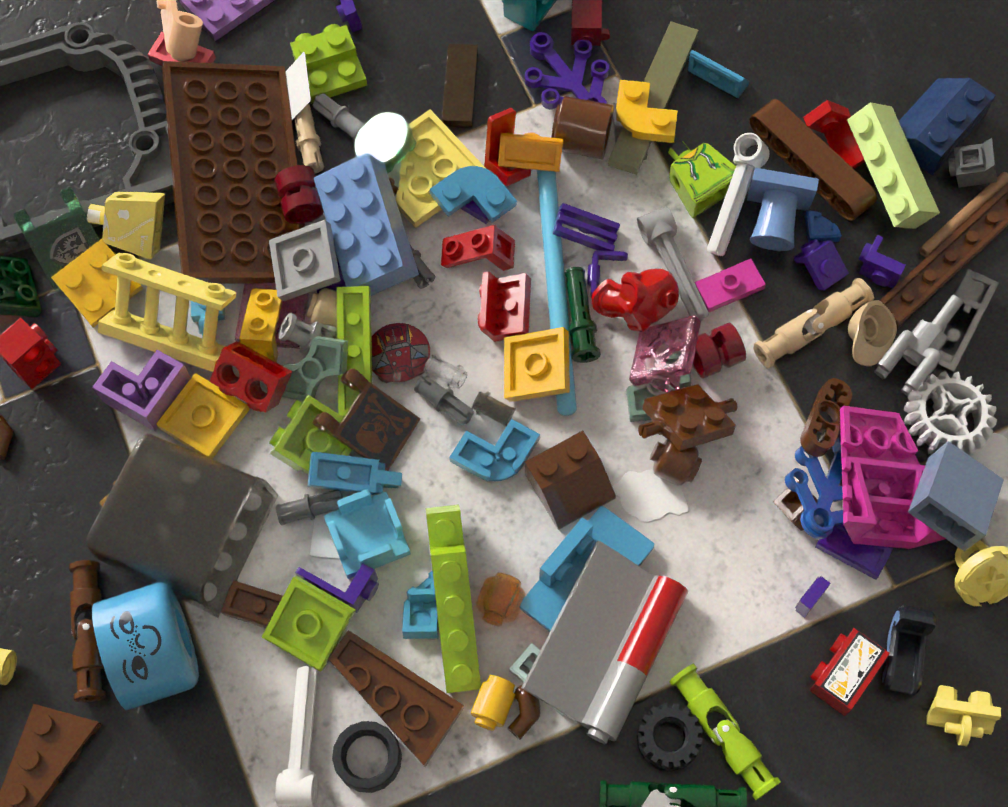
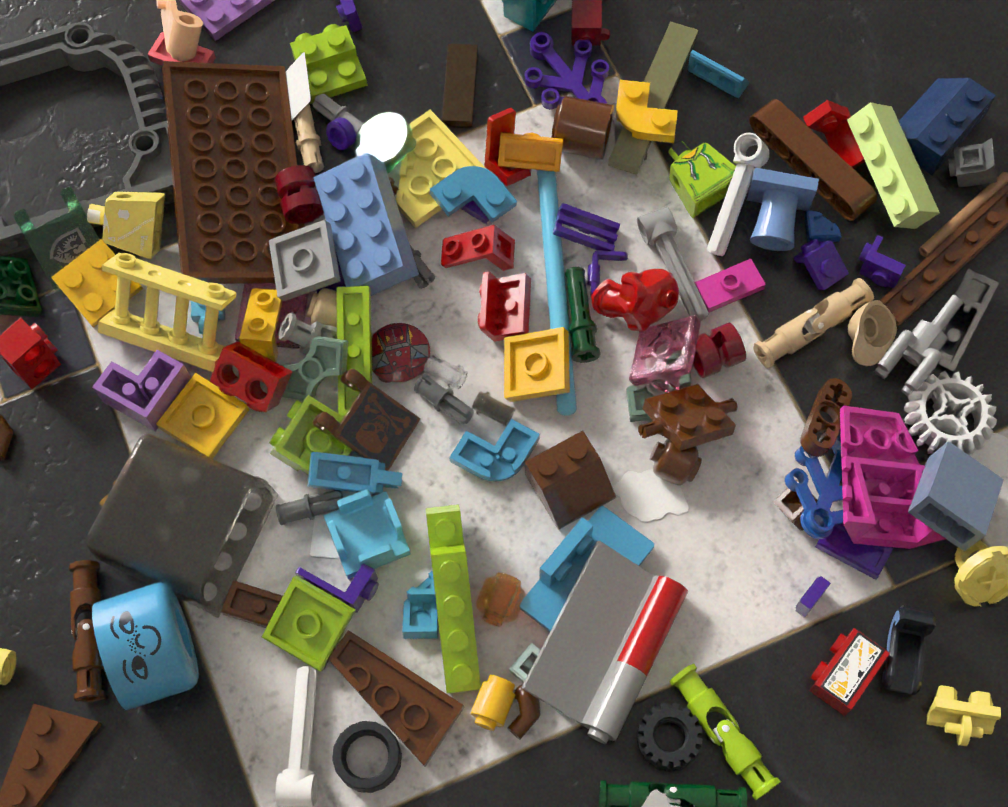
none -> dark purple tile [326,117,356,150]

